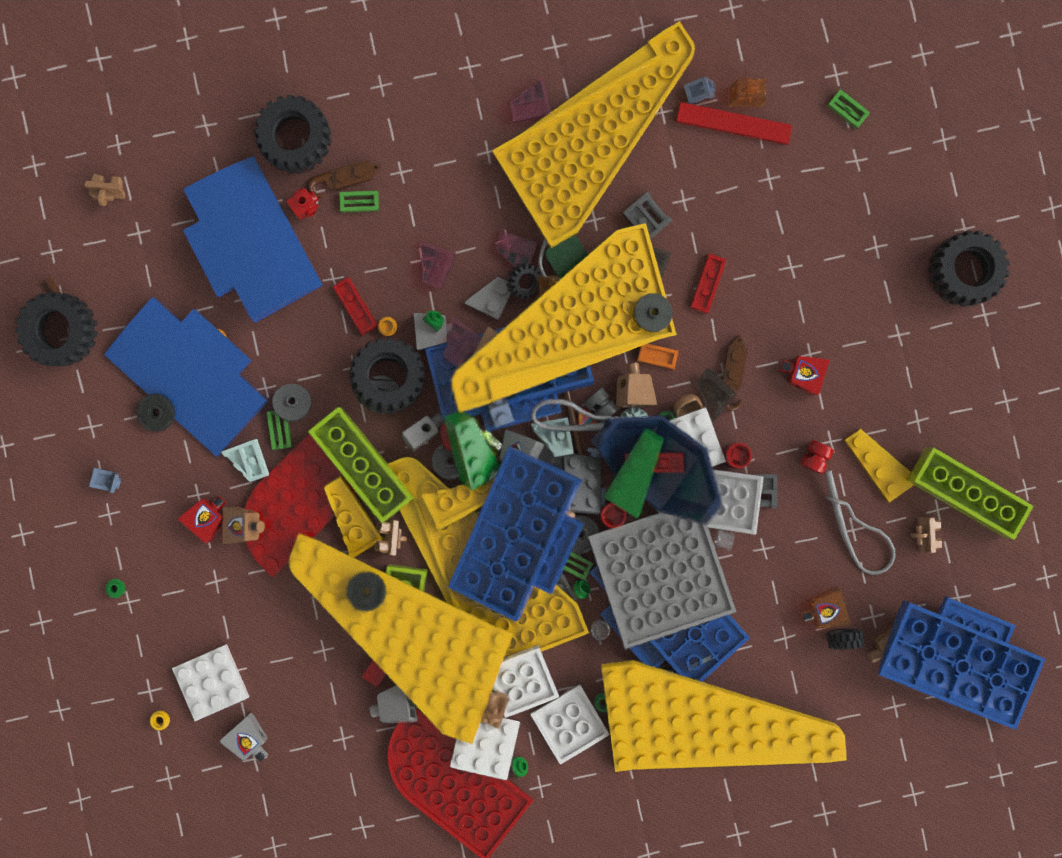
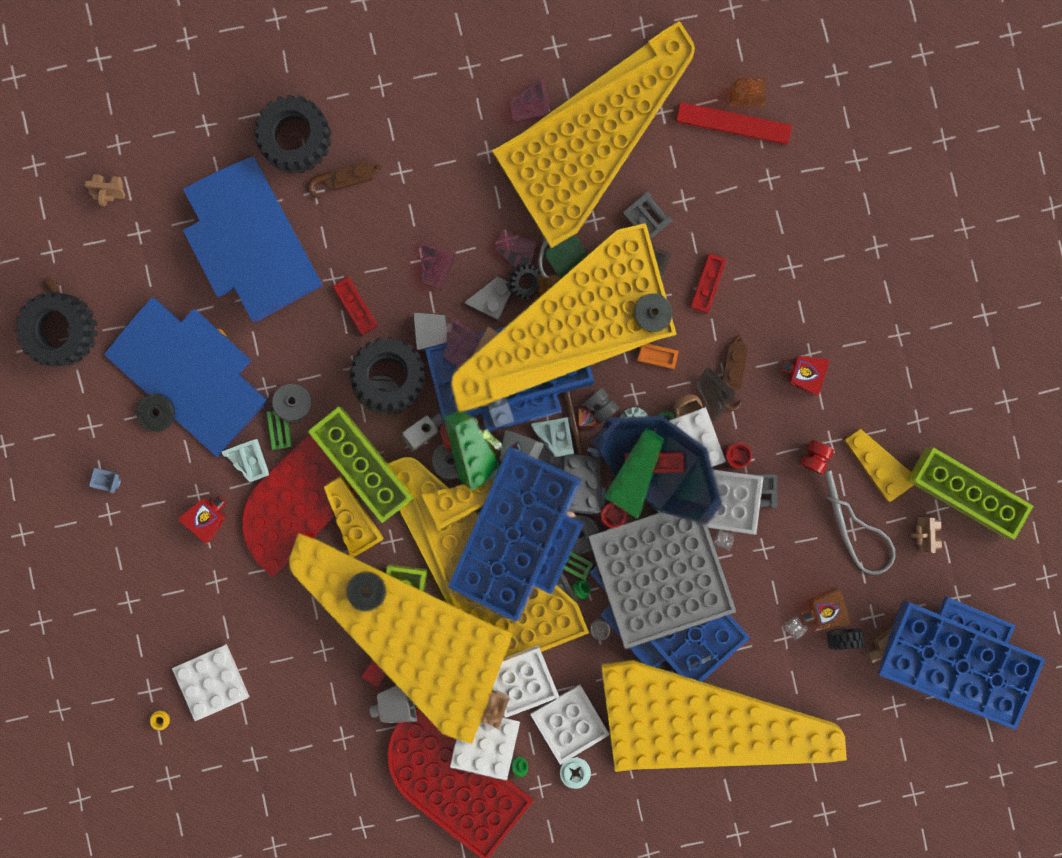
green plate [105,579,125,598] -> none
light grey torso [220,712,268,762] -> none
medium nougat torso [222,507,265,544] -> none
red brick [286,188,319,220] -> none
bright green tile [340,191,379,213] -> none
medium nougat hips [375,520,407,556] -> none
light orange plate [378,317,397,336] -> none
green plate [422,311,444,332] -> none
light grey piece [531,399,619,431] -> none
green plate [594,693,607,712] -> none
medium nougat torso [616,363,657,408] -> none
sand blue bracket [684,77,716,104] -> none
bright green tile [827,89,870,129] -> none
black tyre [928,230,1010,307] -> none
none -> light aqua gear [560,757,591,789]
none -> clear wheel [783,616,808,640]

